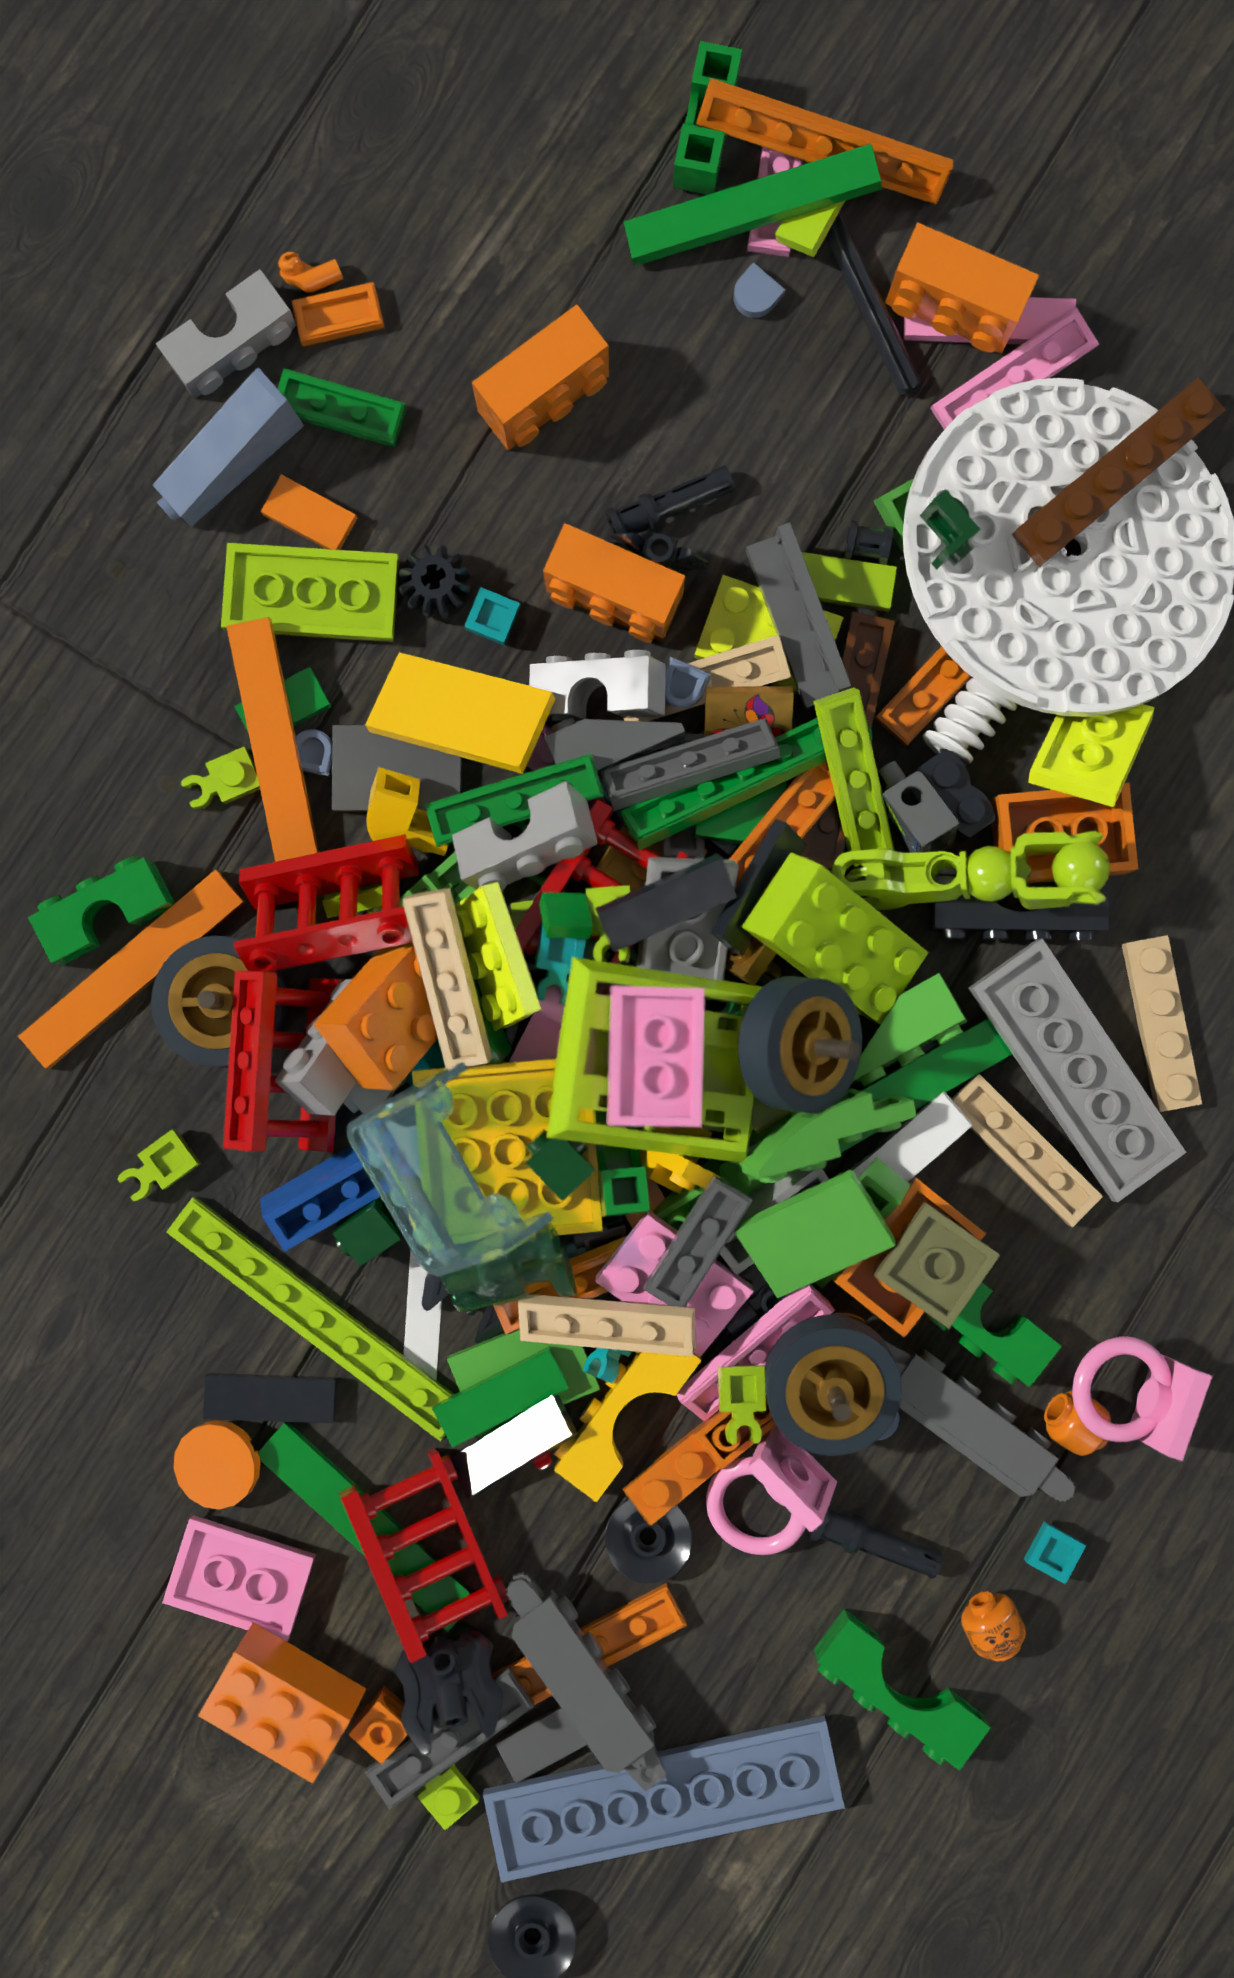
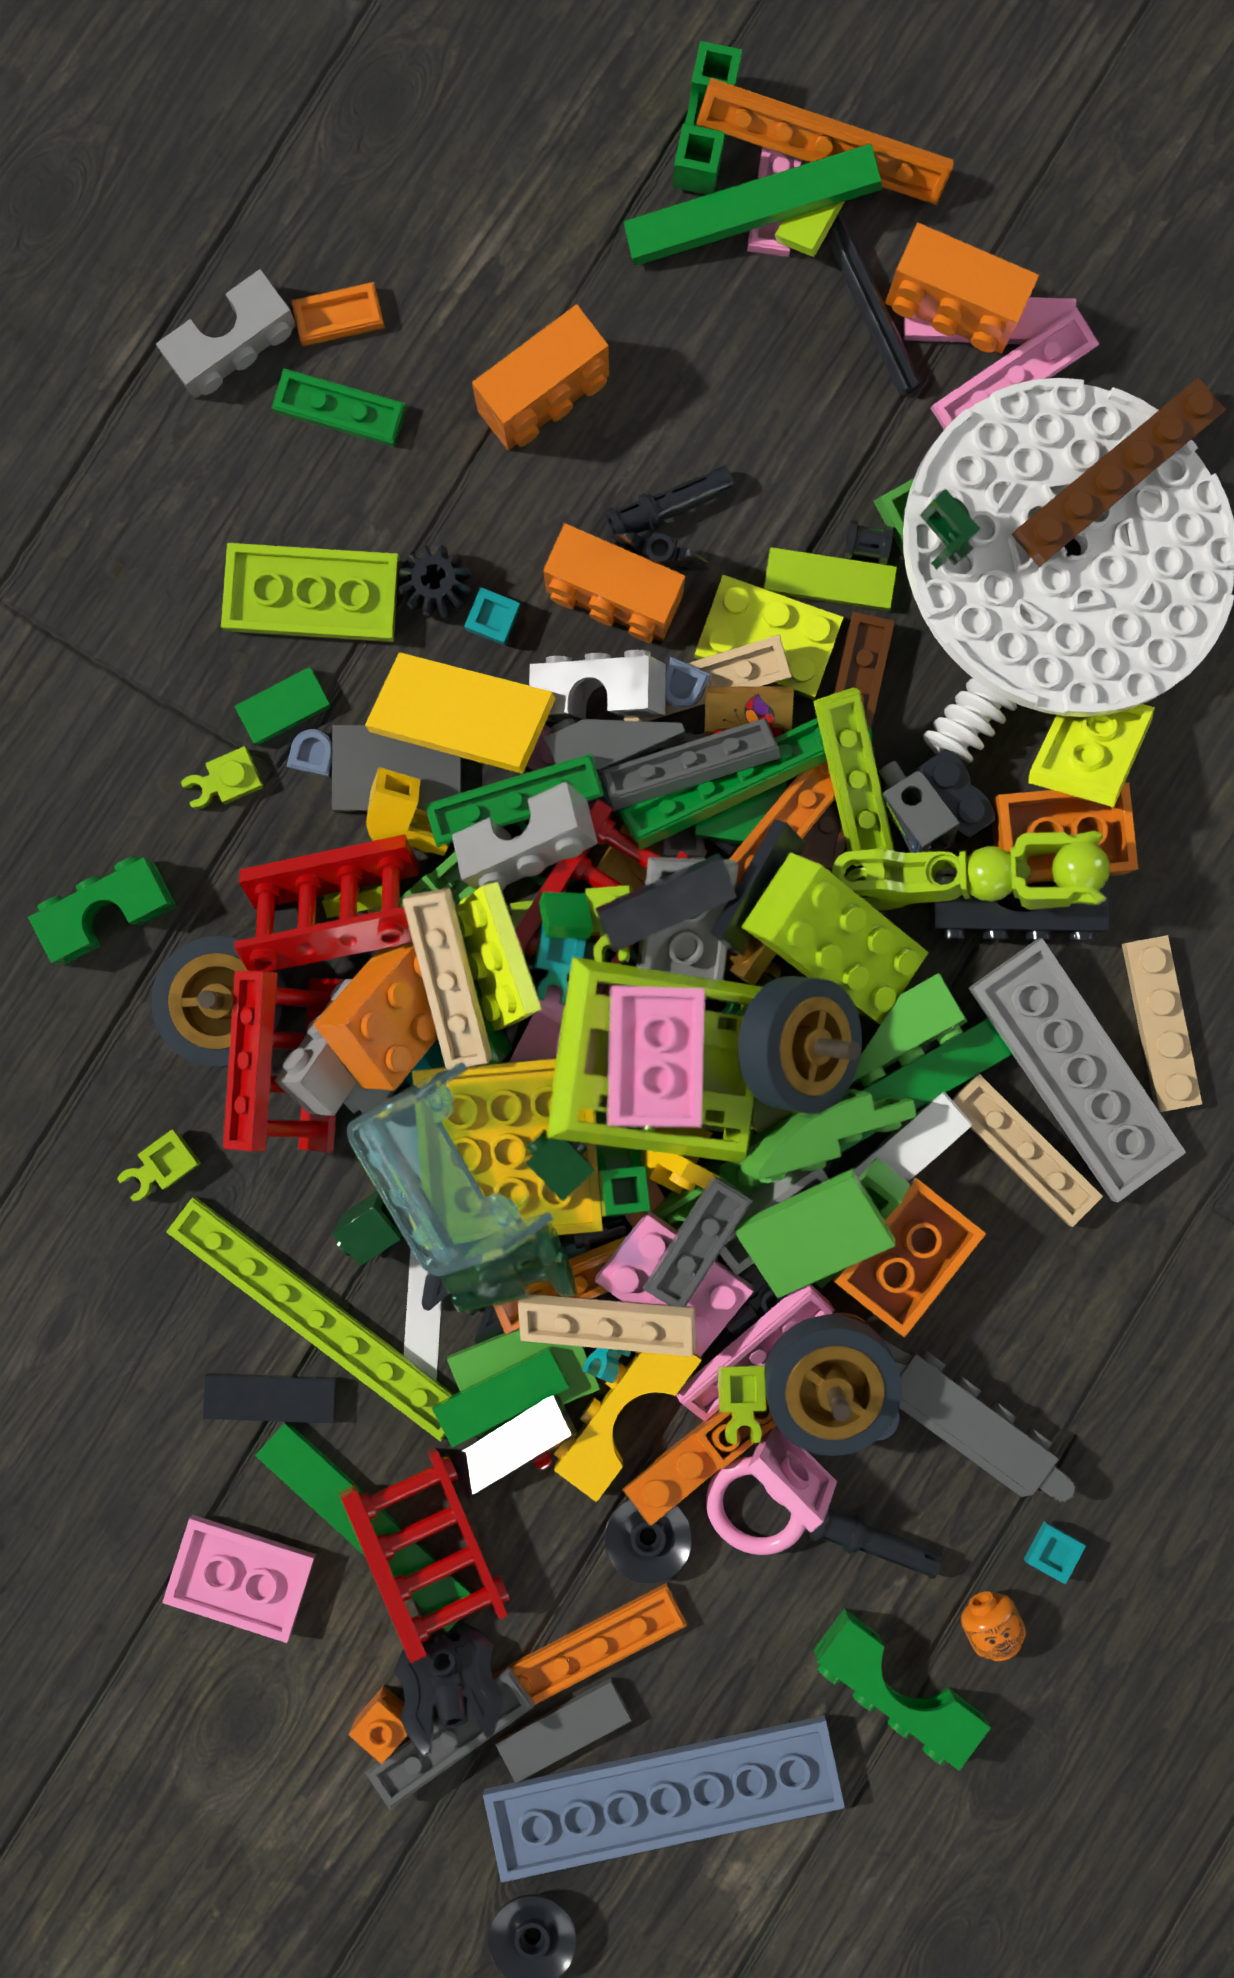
orange tile [18,869,245,1069] -> none
sand blue slope [153,368,304,527] -> none
orange tile [174,1420,260,1509] -> none
orange brick [198,1622,366,1784] -> none
orange tile [226,617,319,862] -> none
blue brick [260,1135,399,1252] -> none
orange tile [261,474,358,550] -> none
orange arm [278,252,343,293] -> none
lime plate [417,1764,480,1830] -> none
dark grey hinge [506,1571,667,1791] -> none
sand blue tile [734,262,785,318] -> none
dark grey fence [746,522,851,710] -> none
olive plate [874,1202,1000,1328] -> none
orange tile [875,646,971,747] -> none
green arch [924,1282,1062,1388] -> none
orange head [1044,1390,1111,1456] -> none
bright pink tile [1072,1337,1212,1461] -> none

